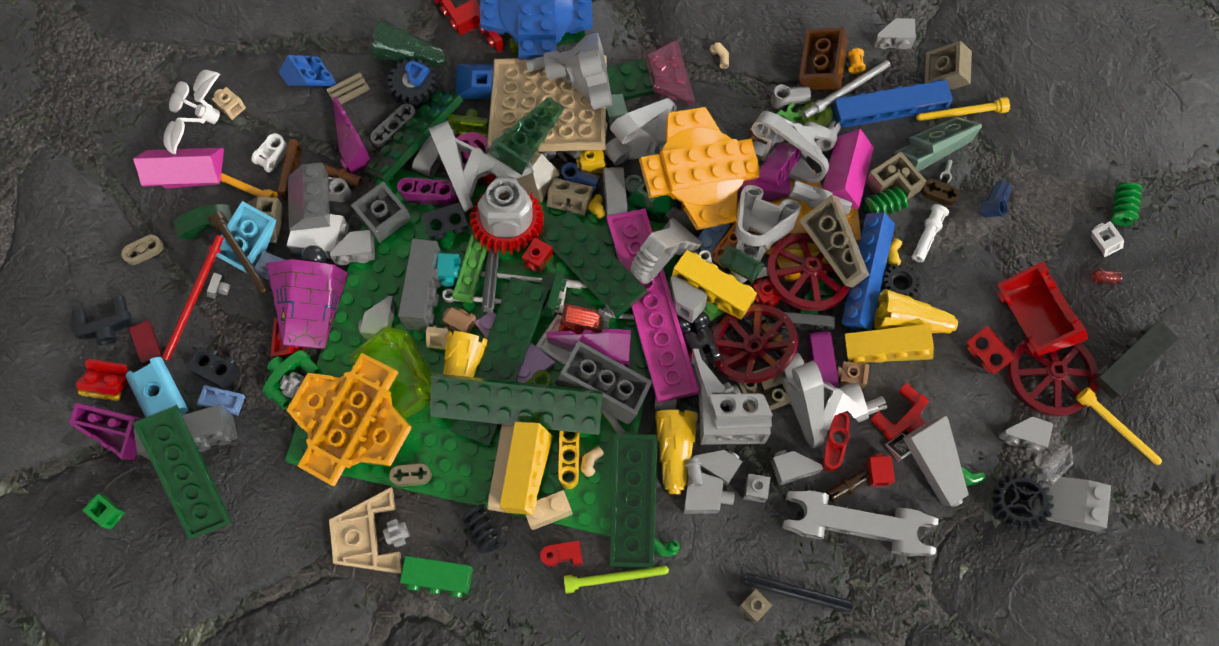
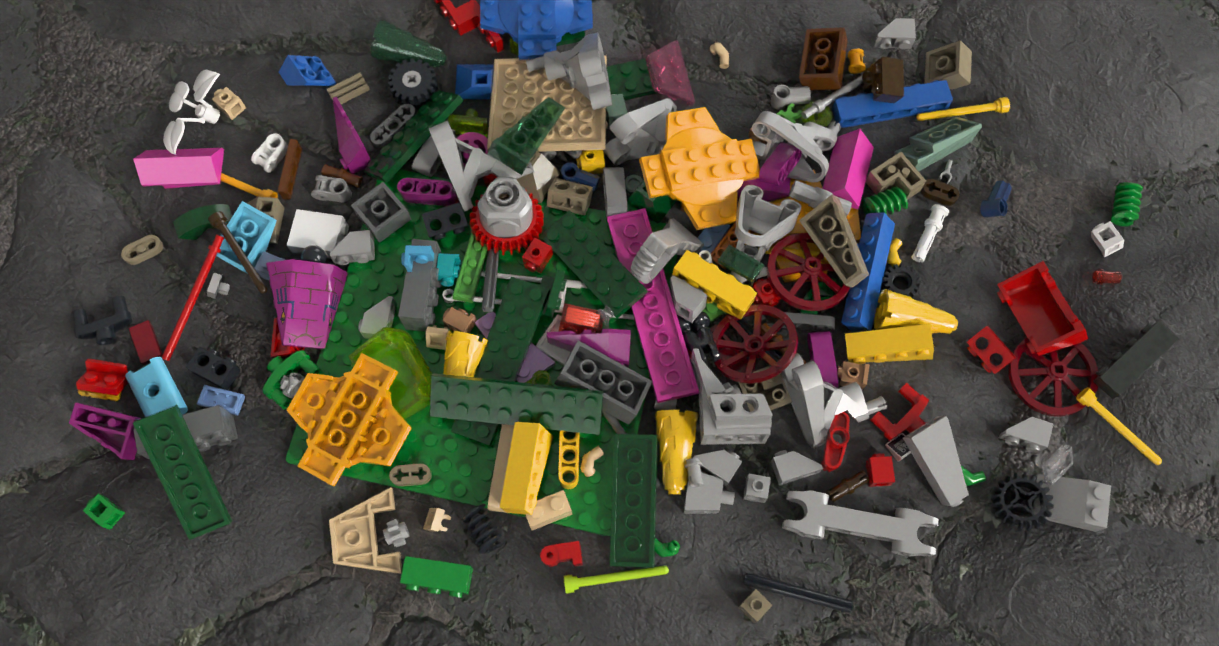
dark grey slope [288,162,330,231] -> none
blue tile [405,61,430,86] -> none
yellow arm [588,194,606,219] -> none
none -> dark azure bracket [401,245,434,272]
none -> tan tile [423,508,451,532]
none -> dark brown brick [862,57,904,103]

